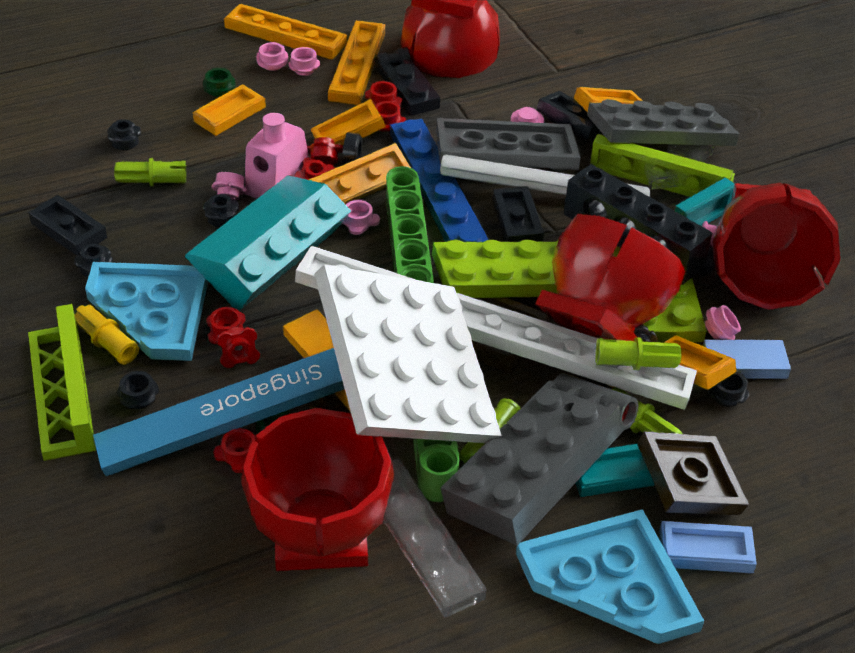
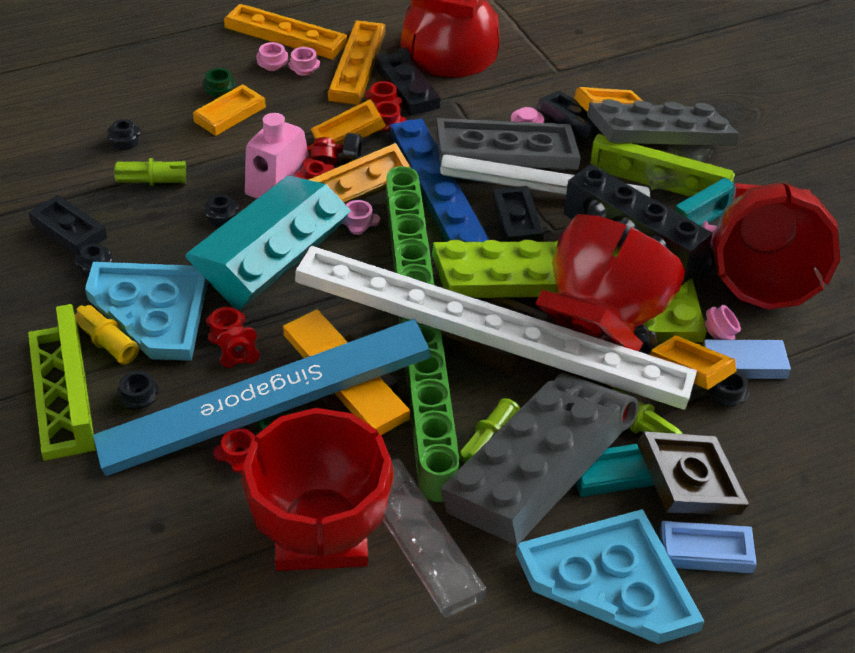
bright pink plate [211,172,247,200] -> none
white plate [314,264,502,443] -> none
lime axle [595,337,682,371] -> none

